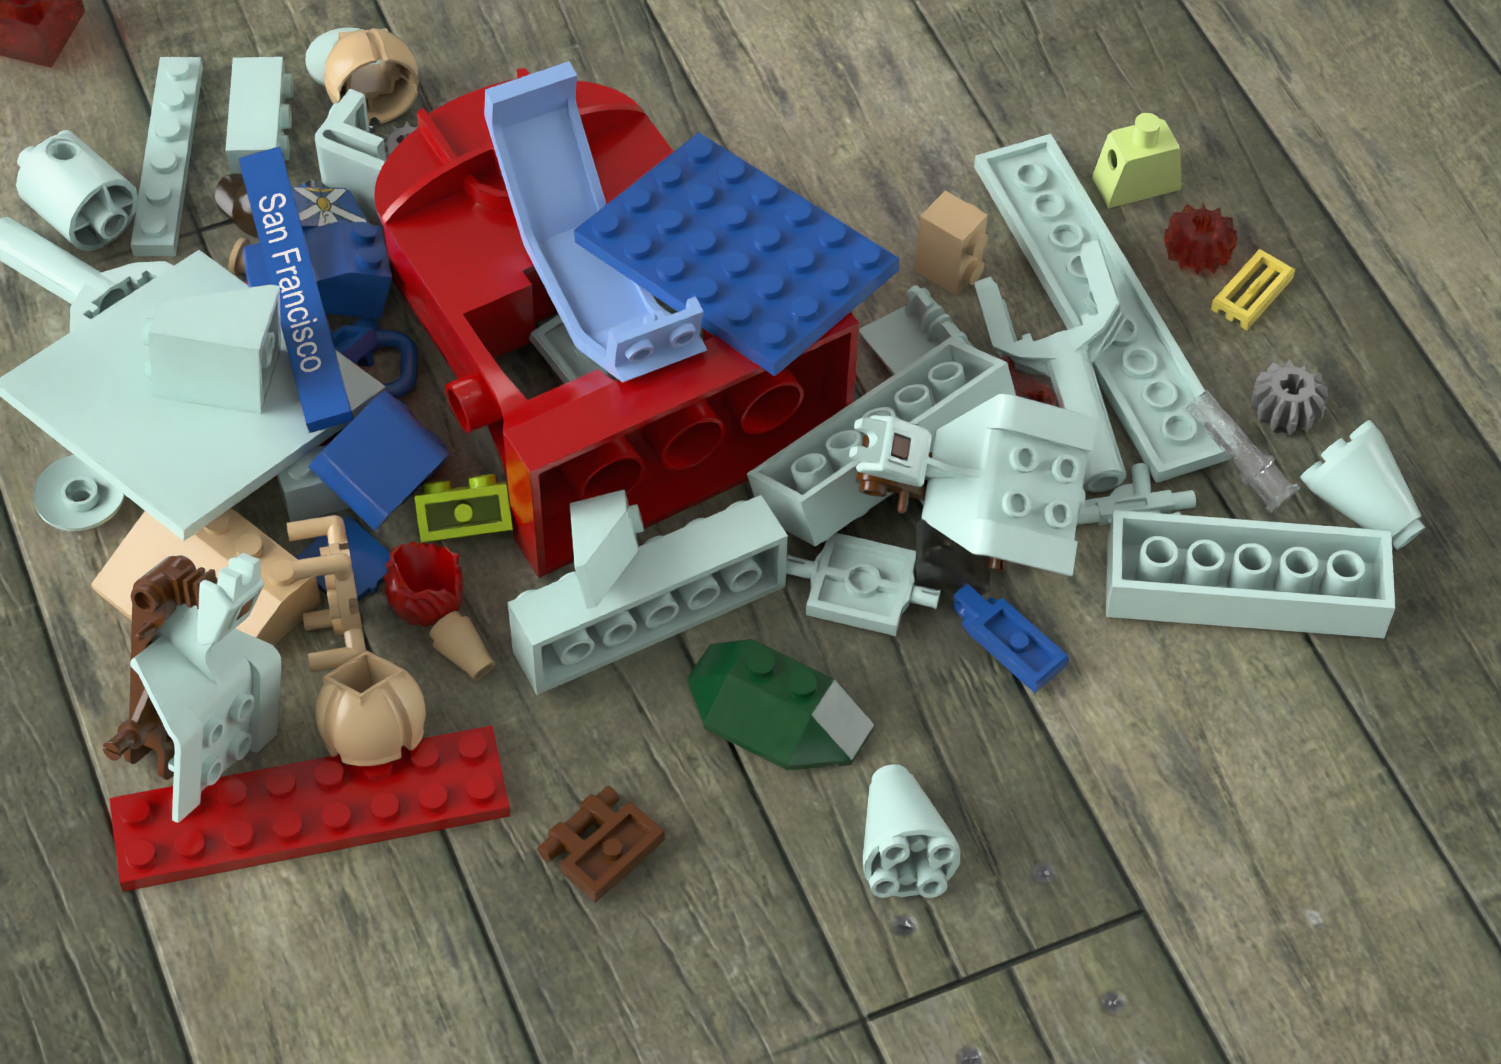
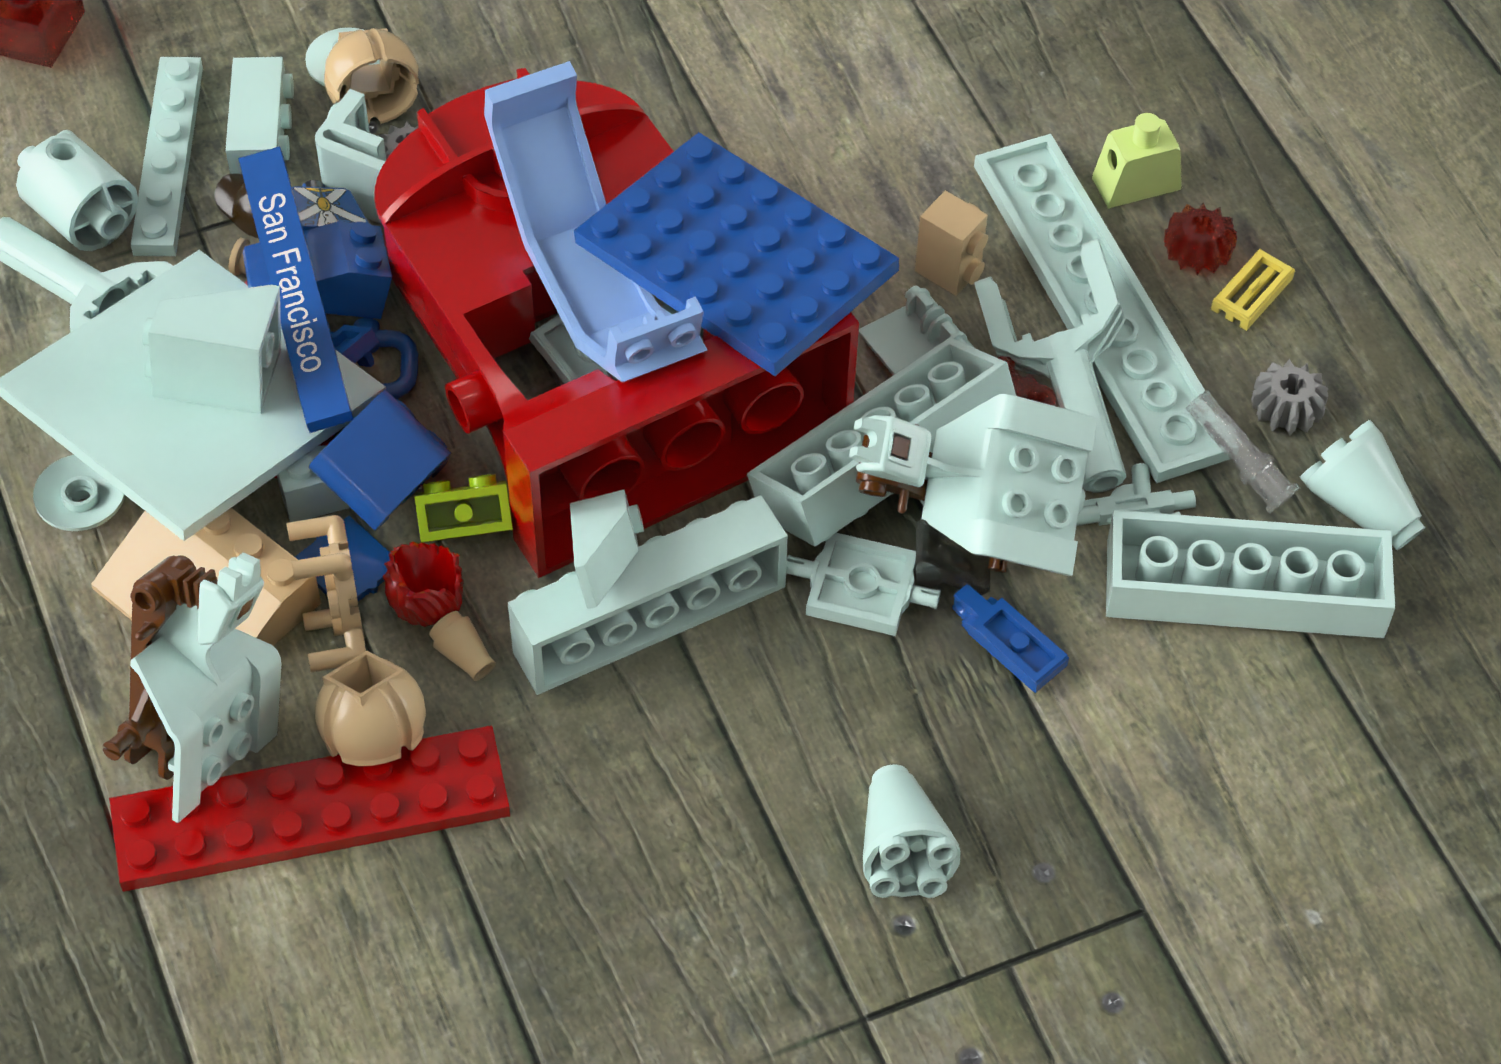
reddish brown plate [537,786,665,903] -> none
dark green wedge [687,639,874,770] -> none

